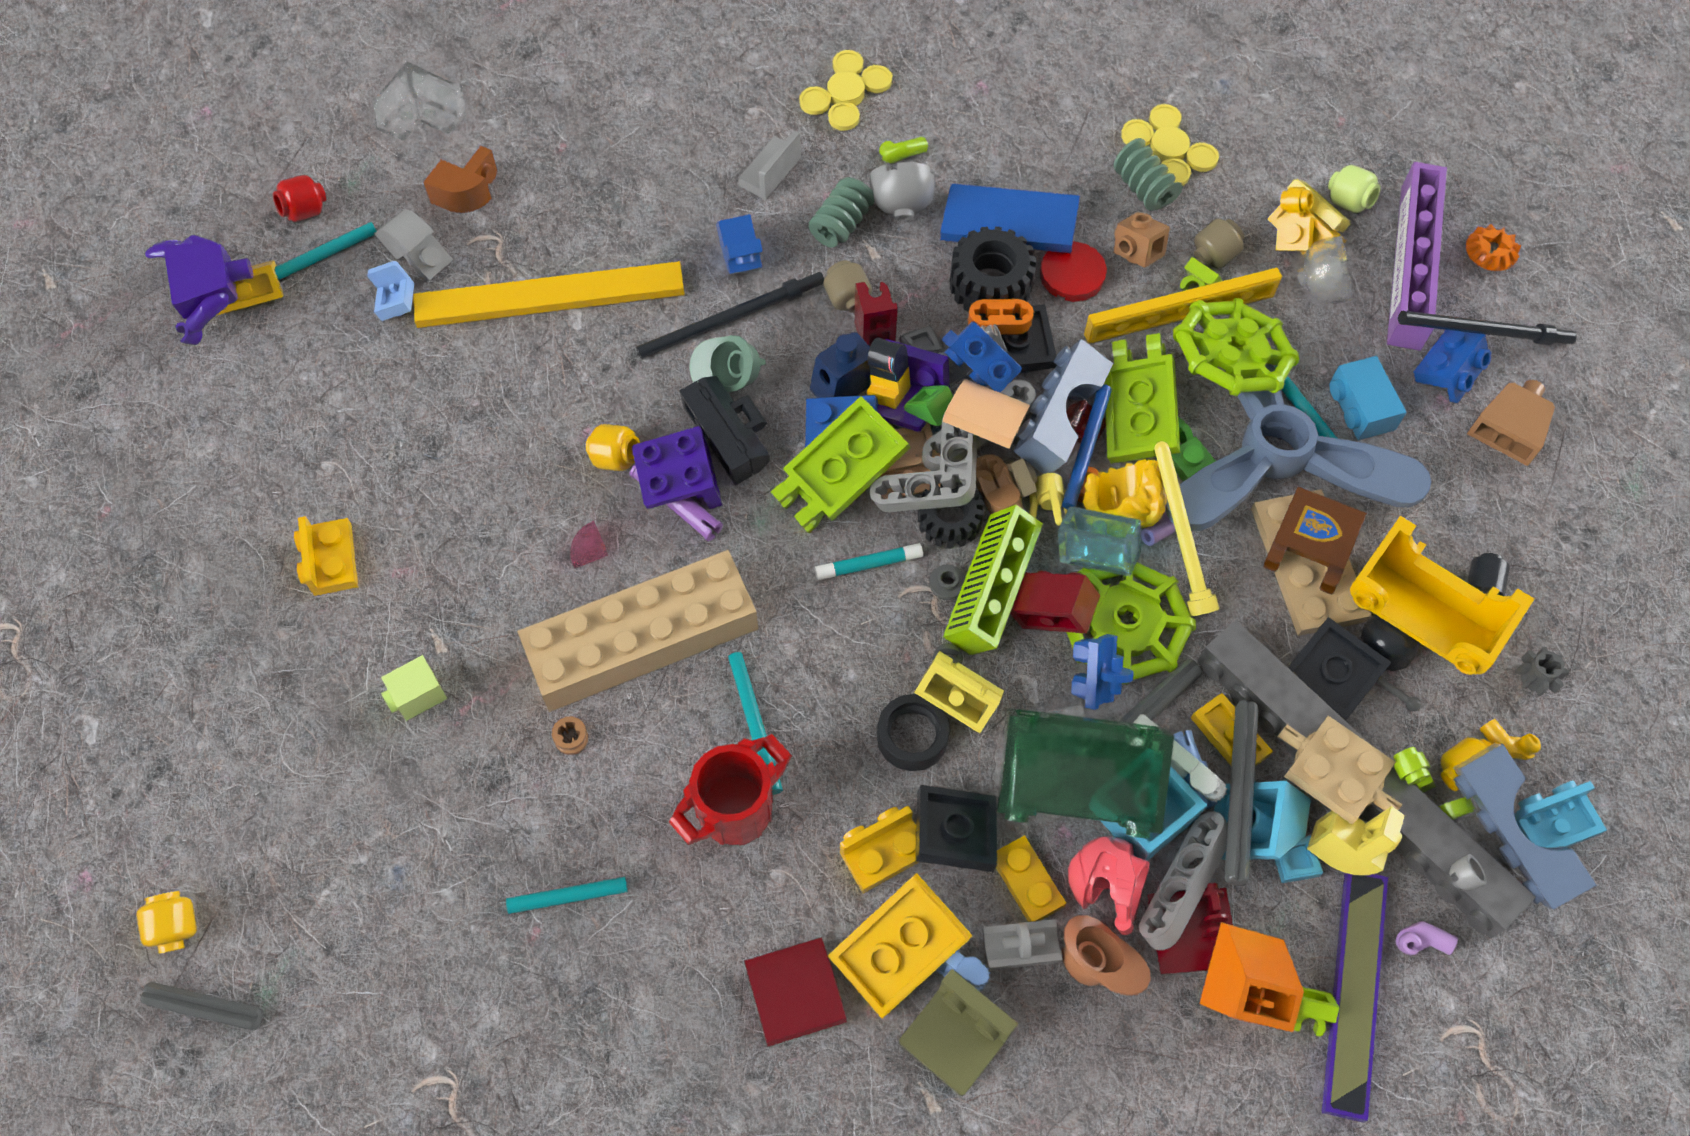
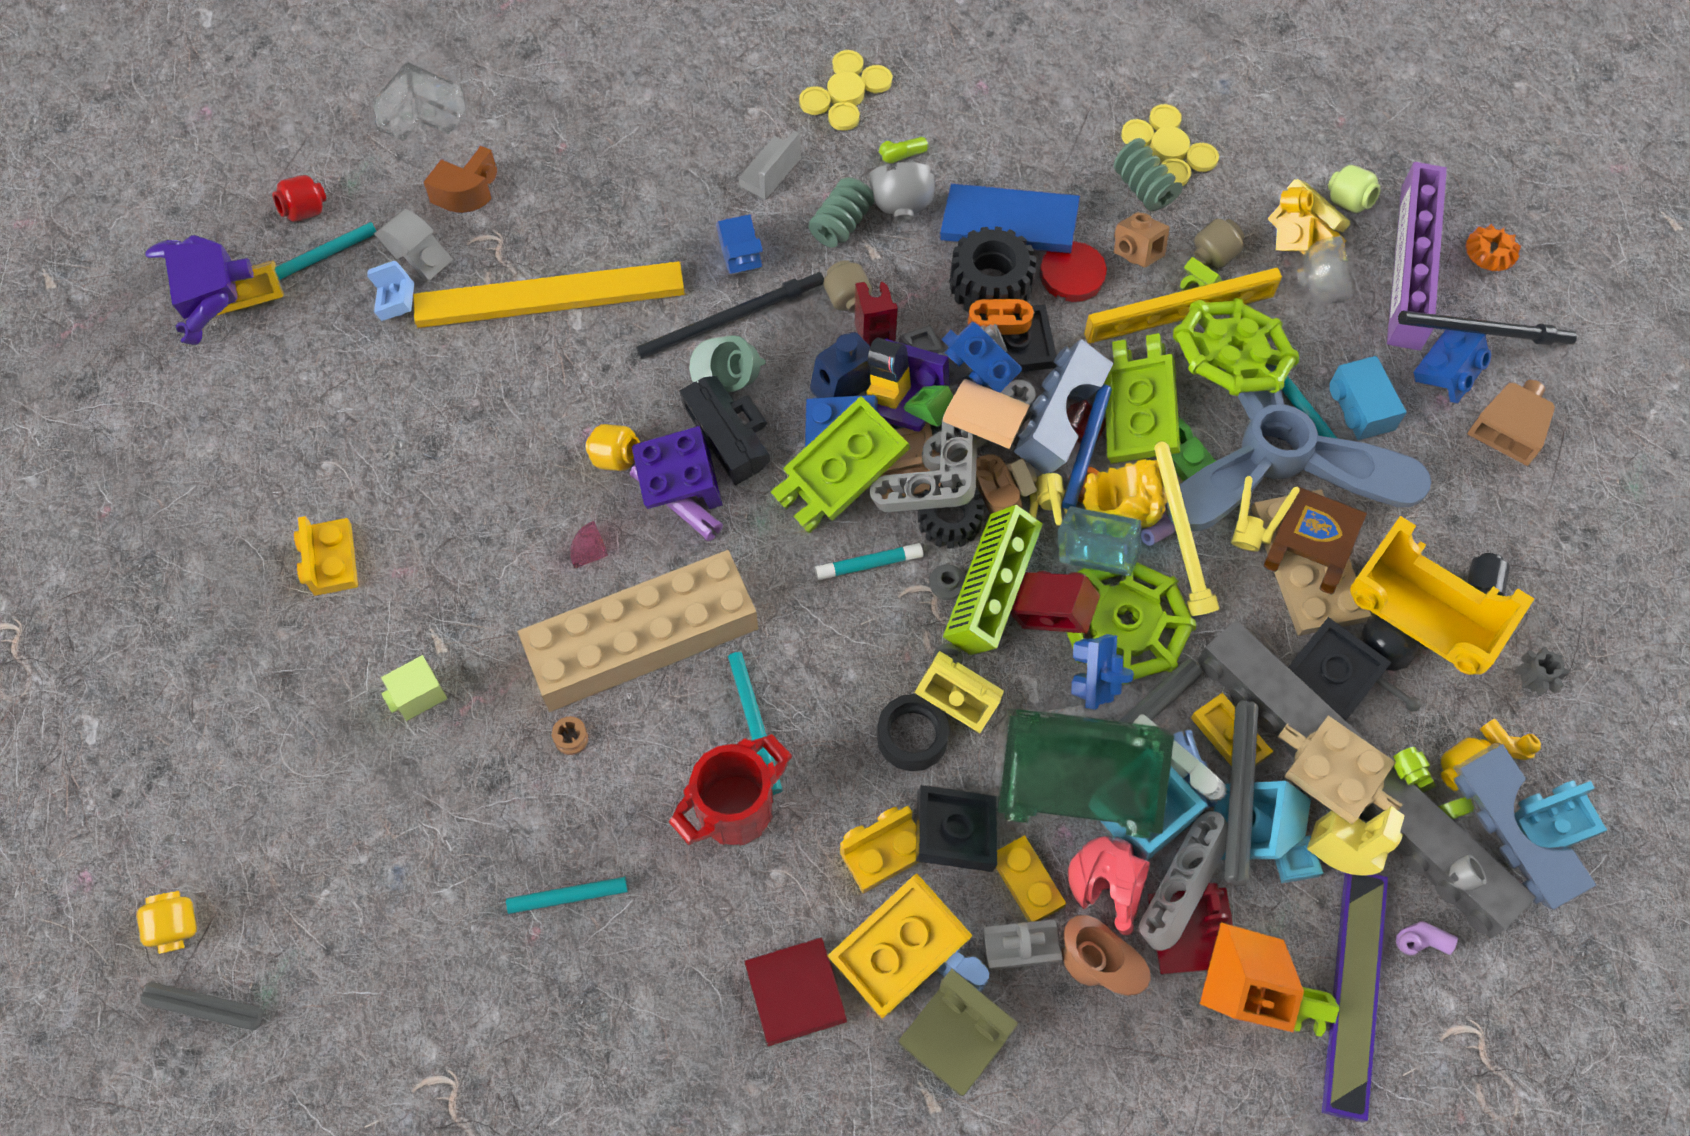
none -> light yellow plant [1231,476,1300,552]

